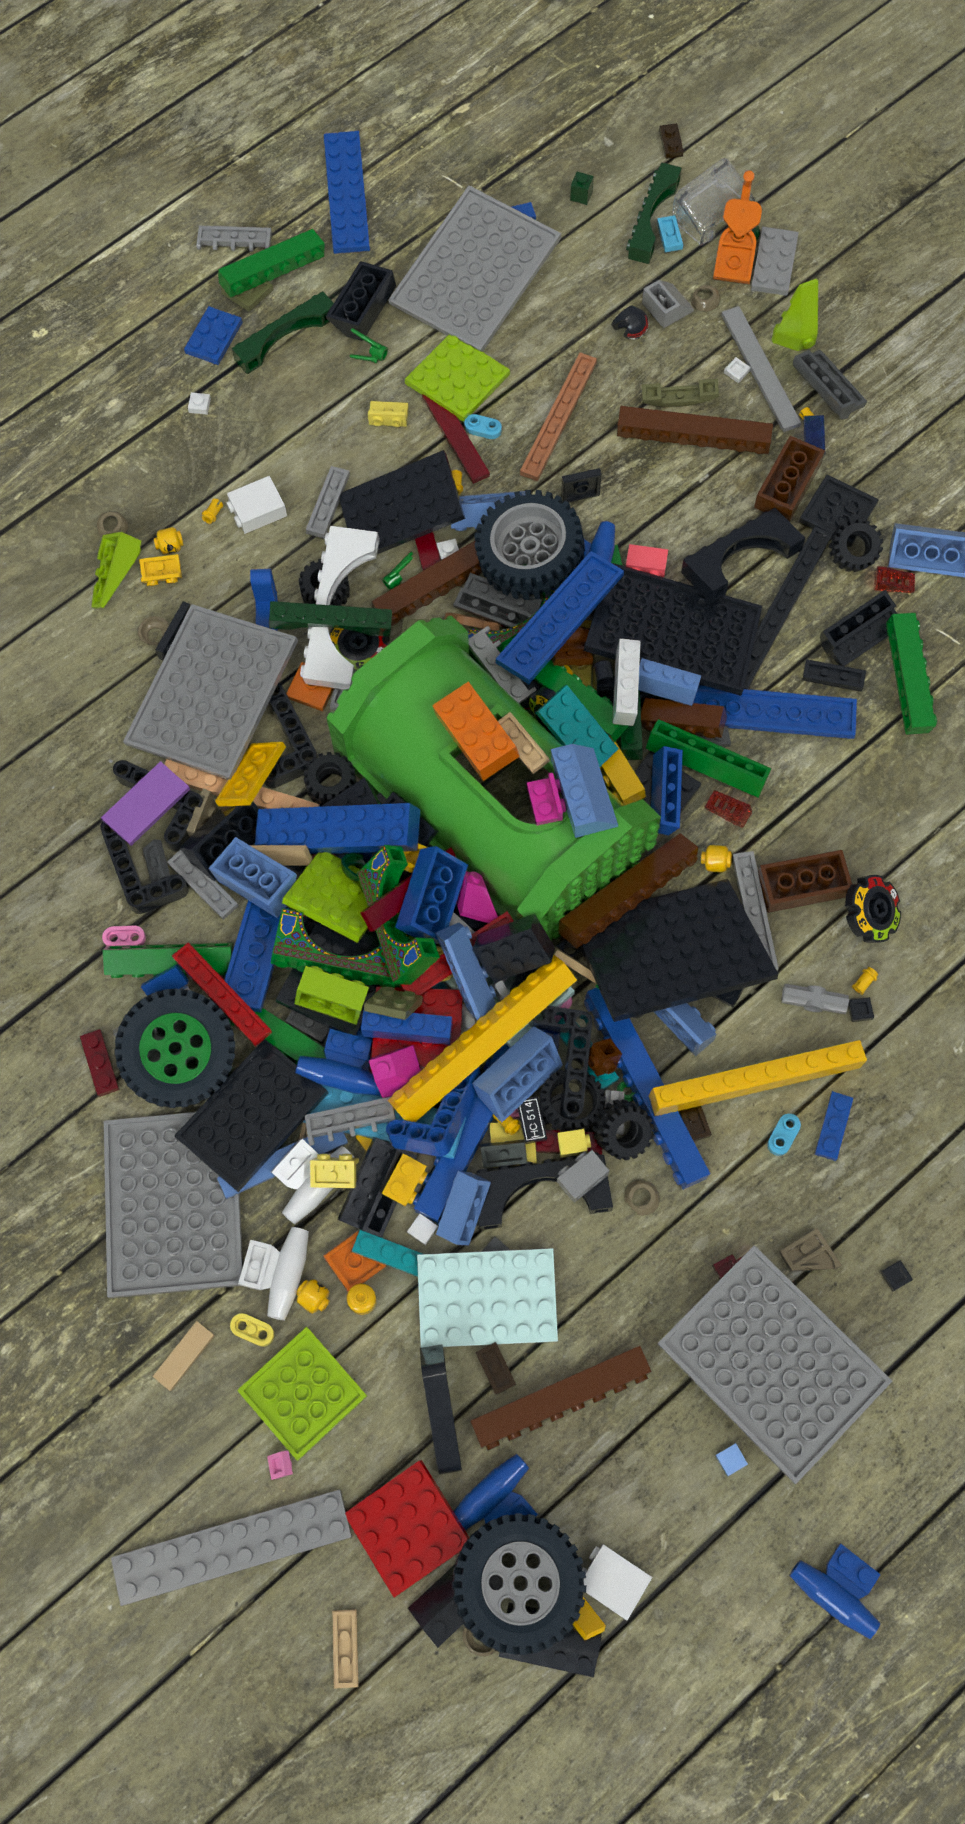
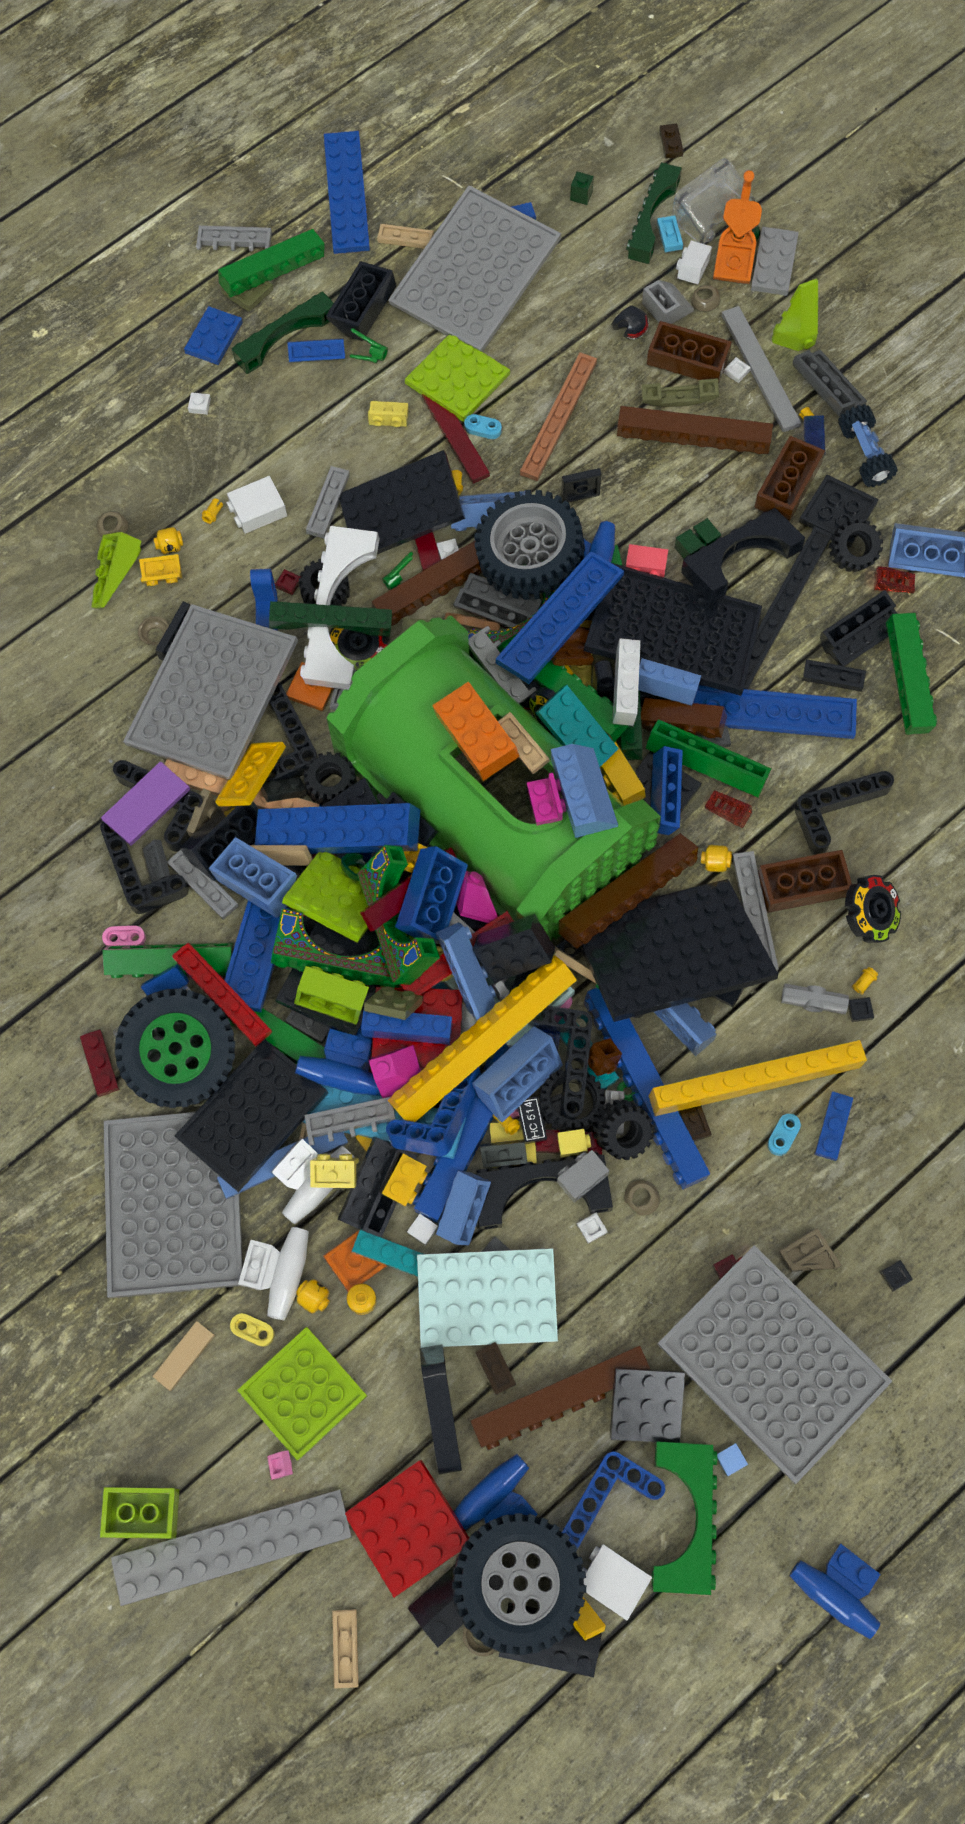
none -> lime brick [100,1487,180,1539]
none -> pearl dark grey plate [261,777,307,802]
none -> dark red tile [275,569,300,595]
none -> blue plate [287,338,345,362]
none -> tan tile [377,224,434,249]
none -> blue beam [562,1452,665,1549]
none -> white tile [577,1213,608,1244]
none -> plate [610,1367,685,1443]
none -> reddish brown brick [647,321,732,384]
none -> green arch [652,1442,717,1595]
none -> dark green piece [674,518,722,559]
none -> white brick [676,240,712,284]
none -> black beam [795,771,894,855]
none -> black plate [838,404,898,487]

